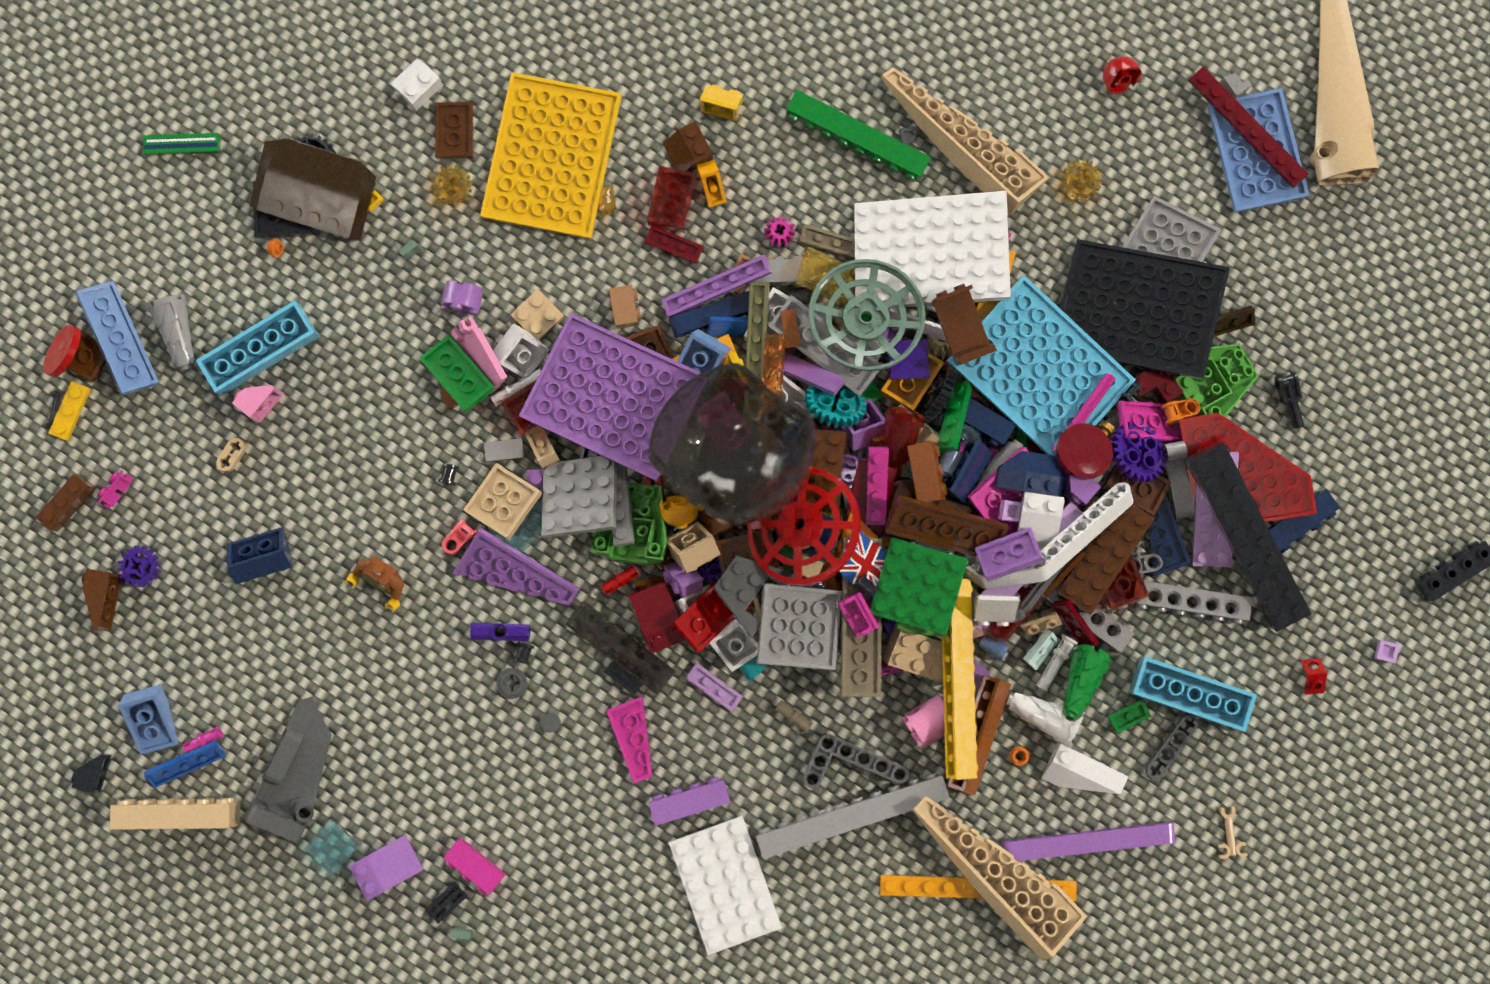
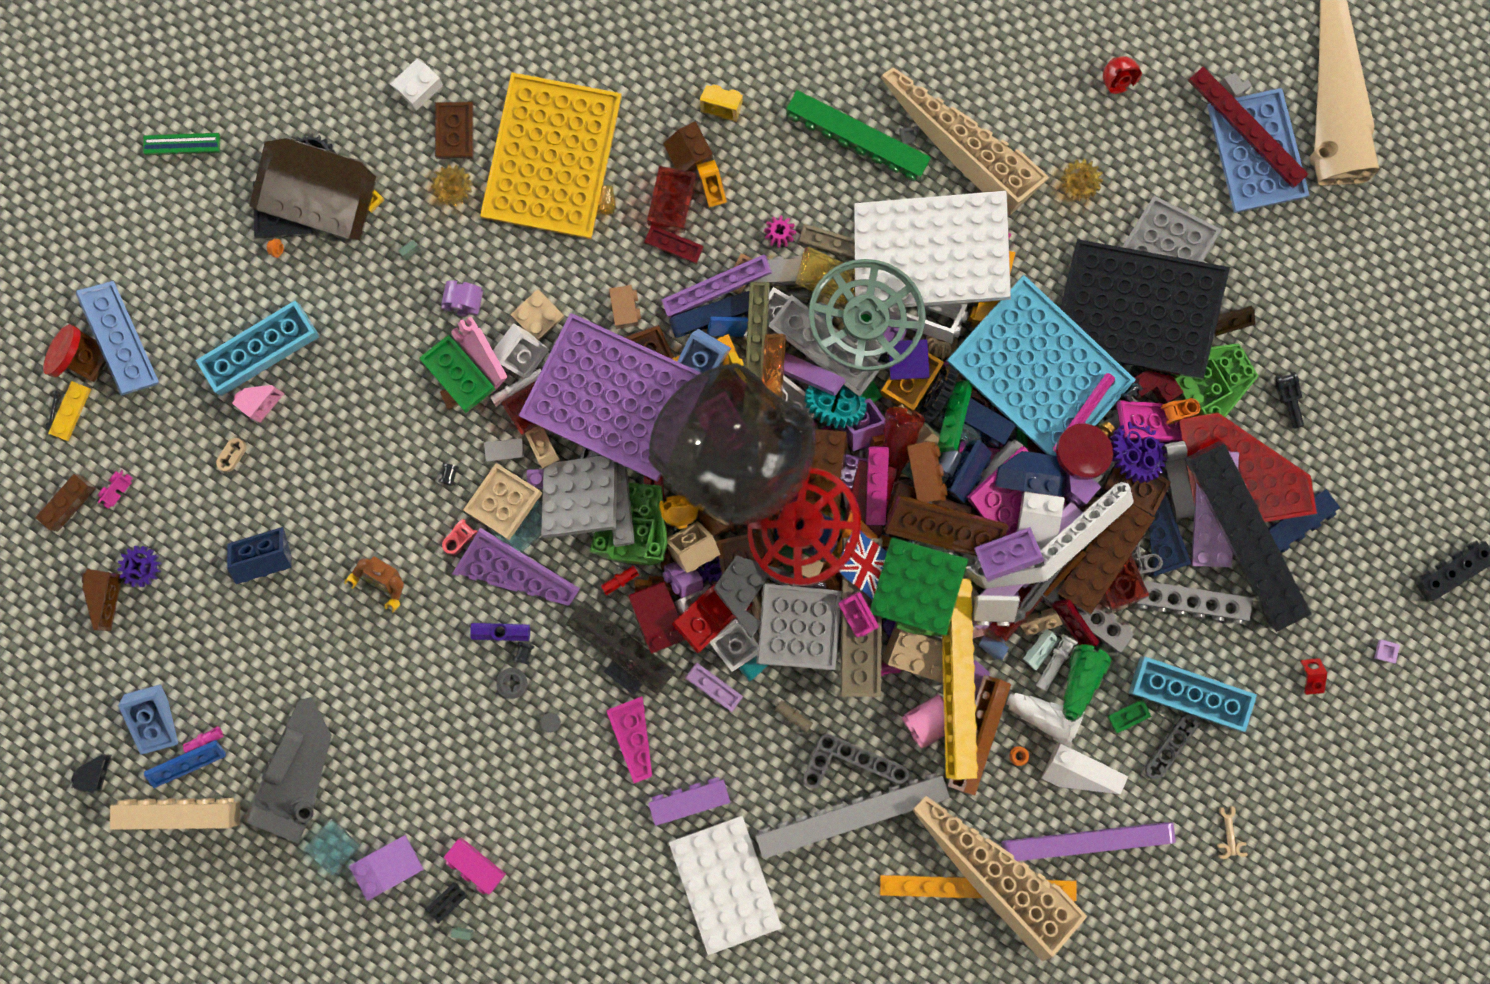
light grey cone [146,294,195,371] -> none
dark orange sticker [780,309,801,348] -> none
black bush [853,573,879,599] -> none
reddish brown panel [932,283,997,366] -> none
lavender plate [998,500,1022,522] -> none

